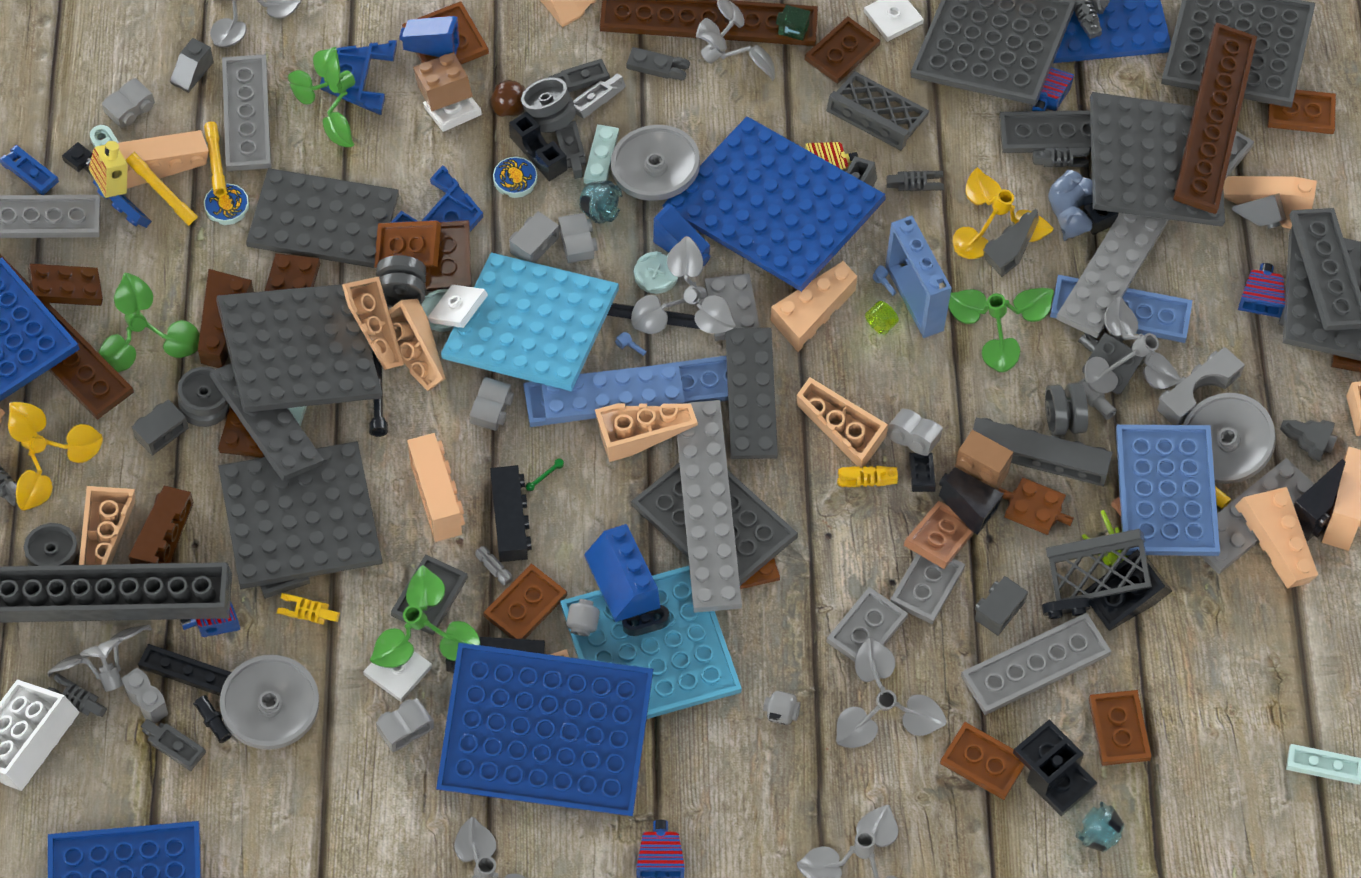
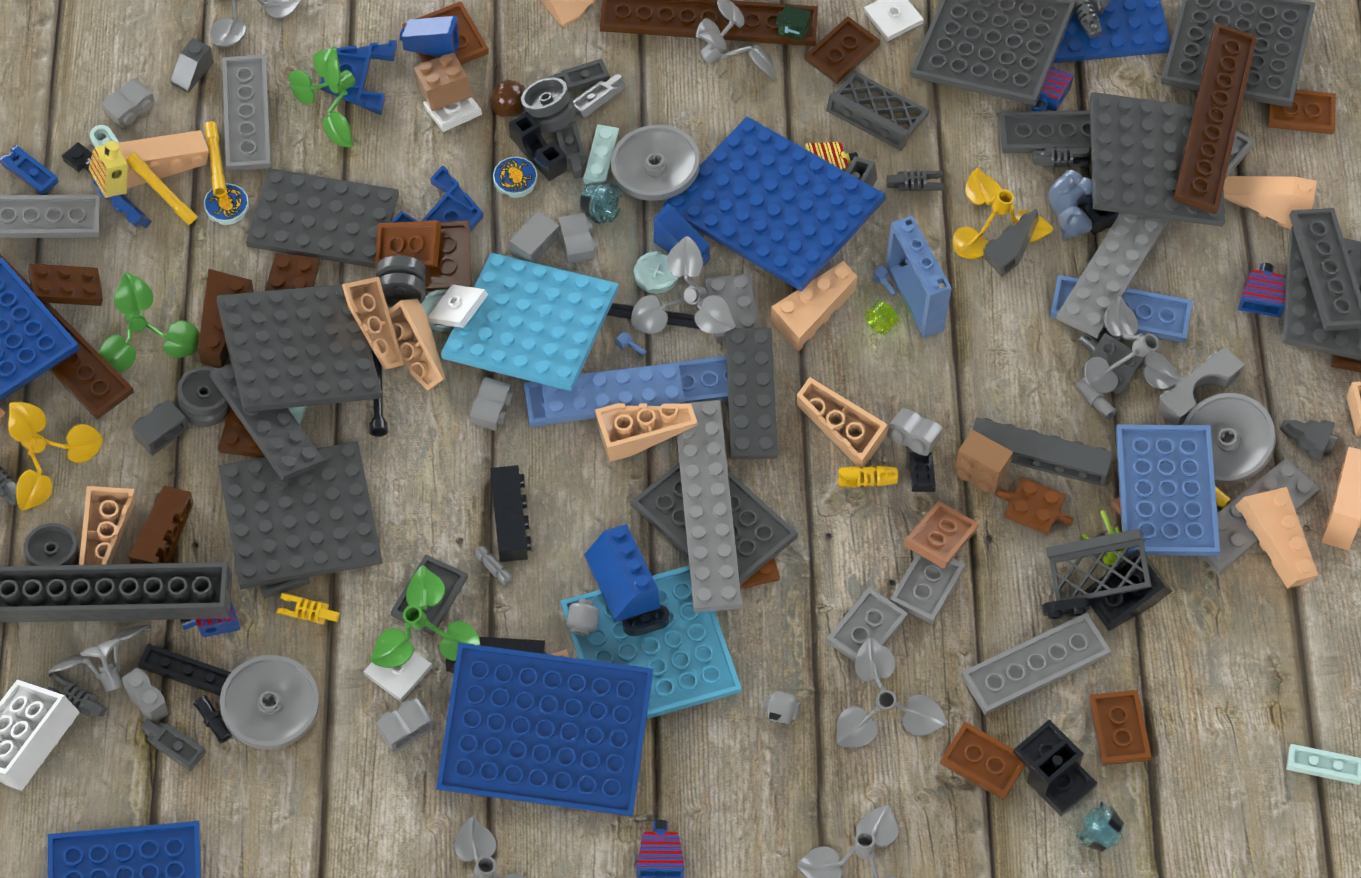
light nougat brick [407,433,465,542] -> none
dark orange plate [483,563,567,639] -> none
green hinge [525,458,564,492] -> none
dark grey hinge [626,47,691,81] -> none
black slope [938,467,1004,535] -> none
bright green plant [948,288,1054,372] -> none
dark grey brick [975,576,1028,636] -> none
dark grey wheel [1045,382,1088,436] -> none
slope [1232,194,1286,229] -> none
black slope [1294,459,1346,541] -> none

